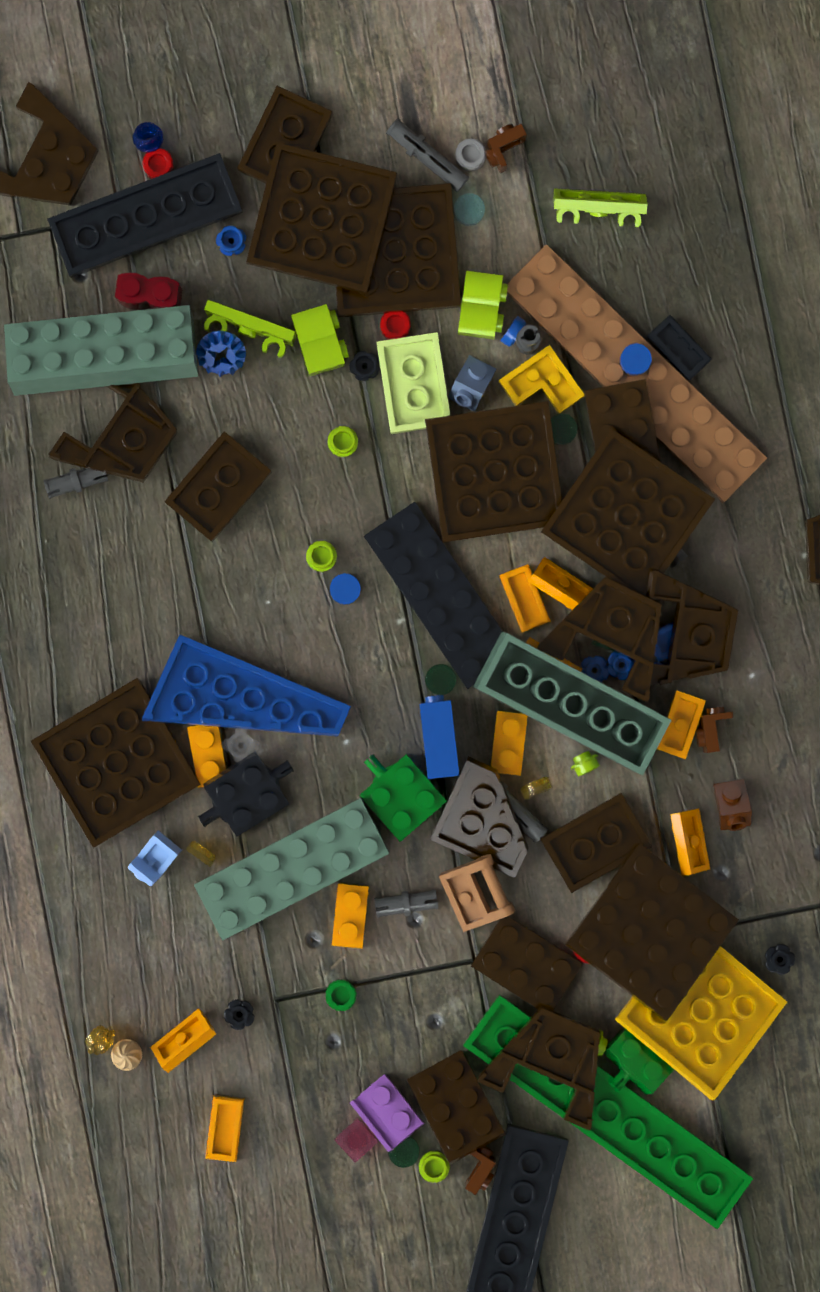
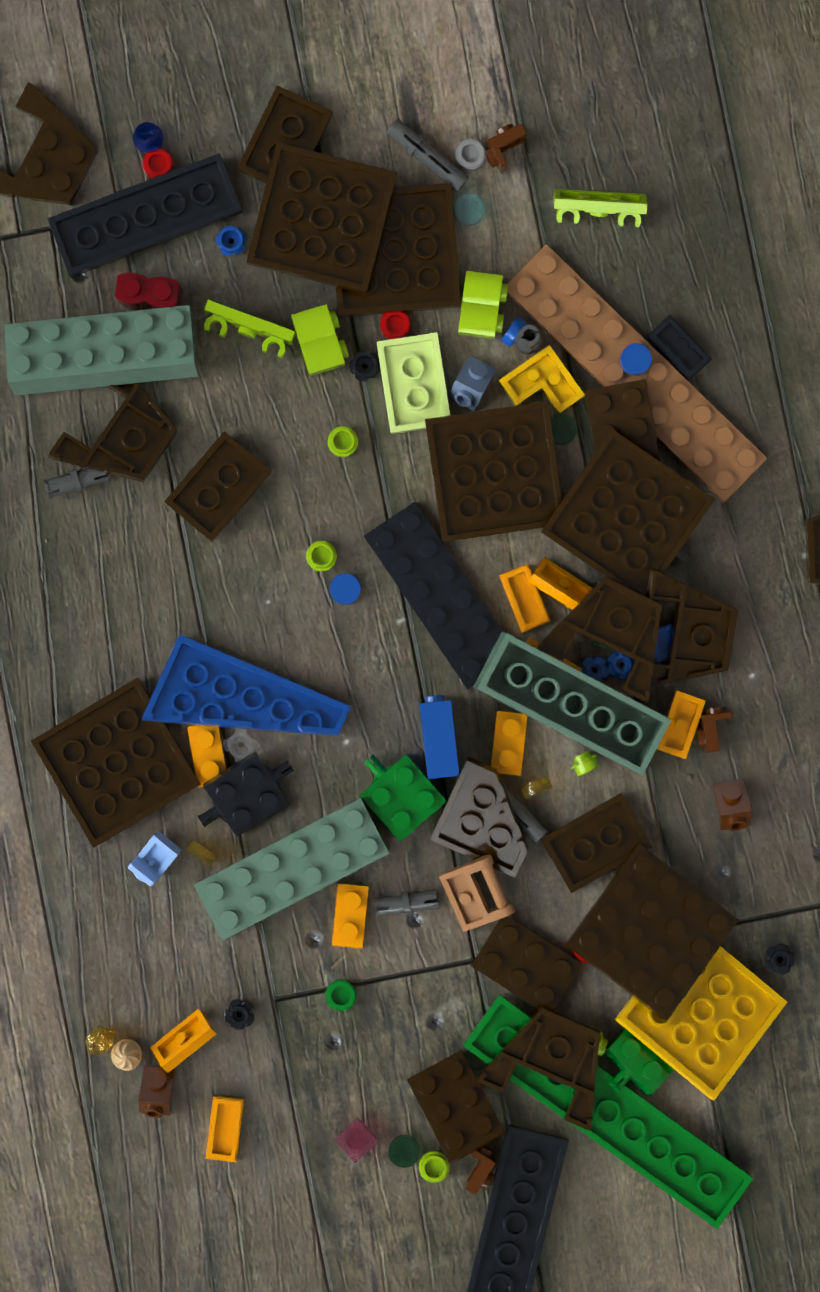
blue gear [196,331,246,377] -> none
medium lavender plate [350,1074,425,1152] -> none
clear green tile [425,664,456,695] -> none
light orange plate [670,808,710,876] -> none
none -> reddish brown bracket [138,1066,175,1118]

